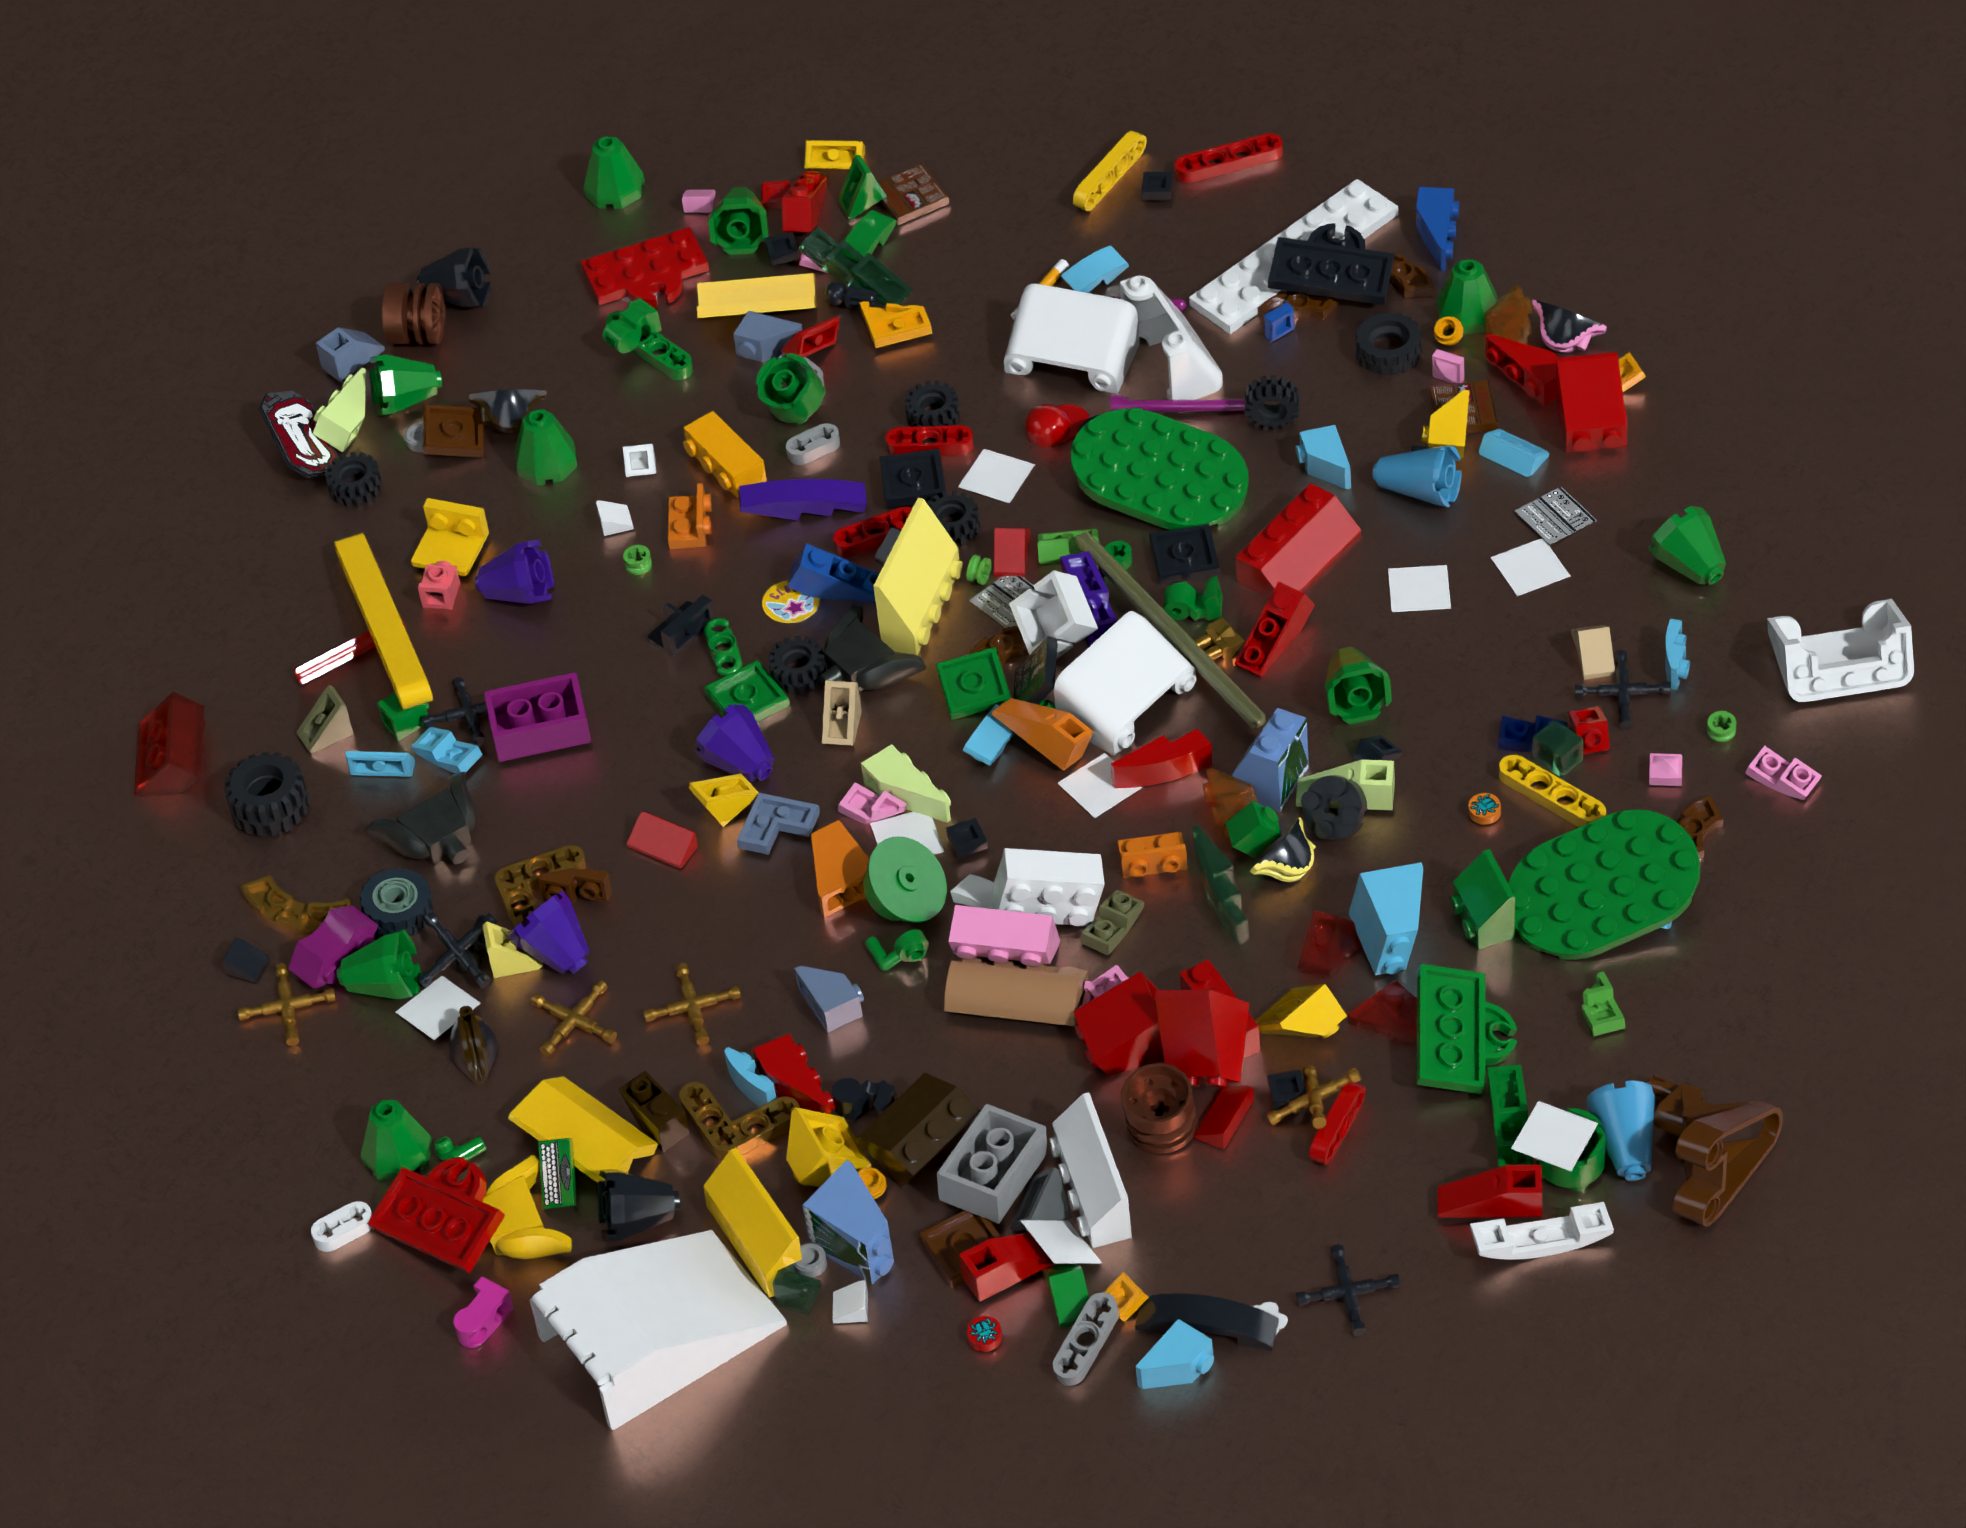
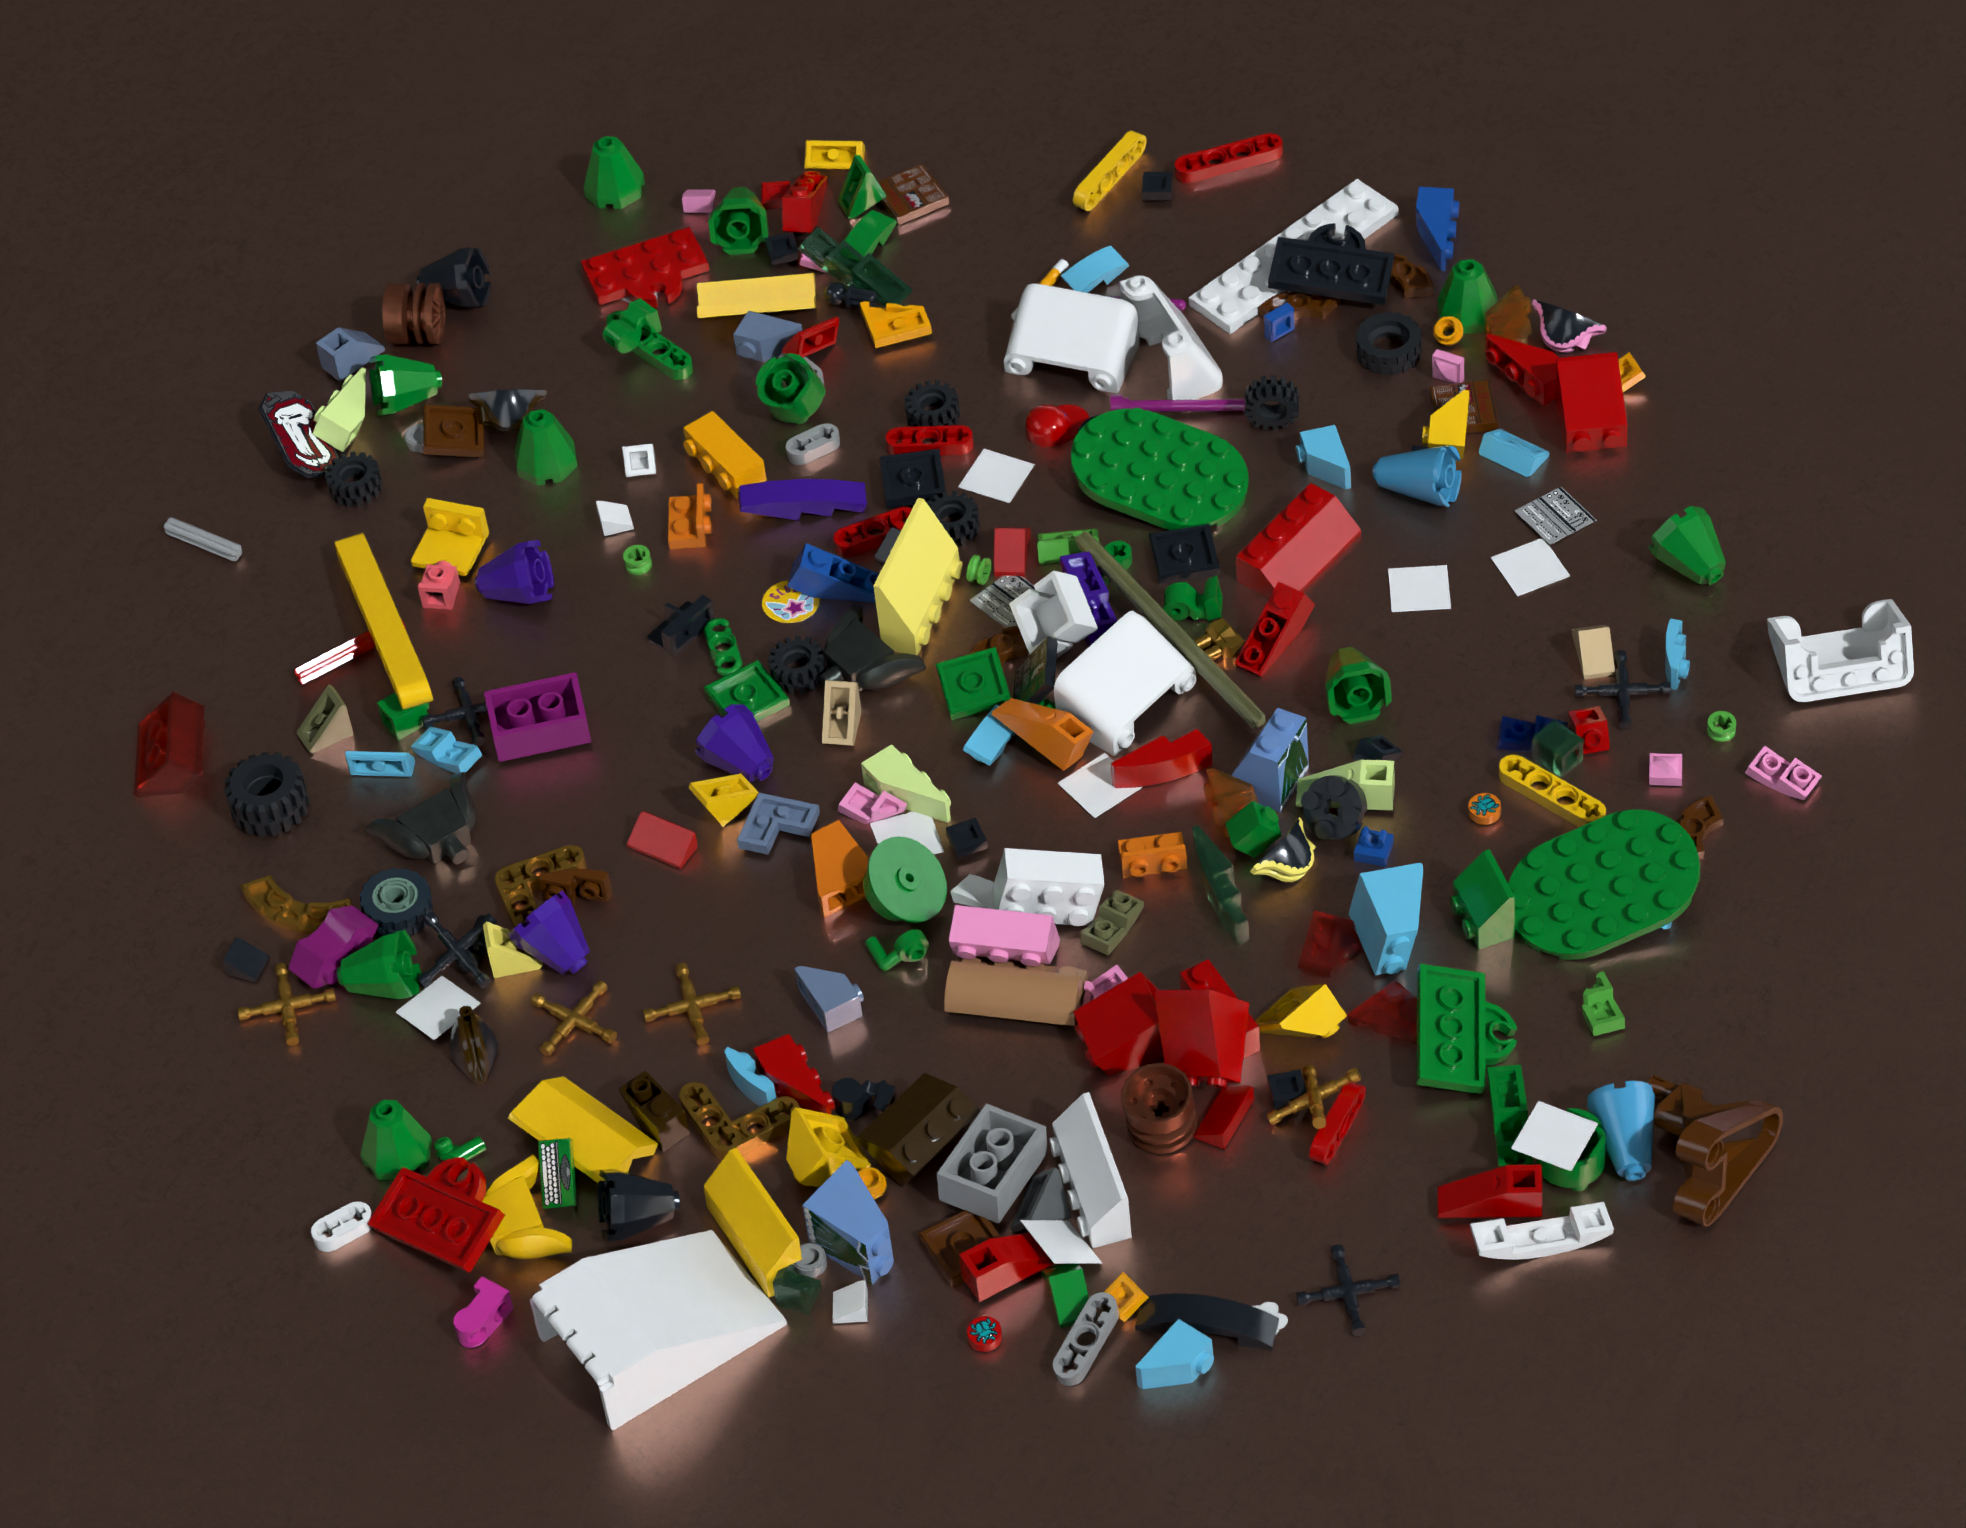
none -> light grey axle [164,517,243,561]
none -> blue tile [1354,826,1394,867]

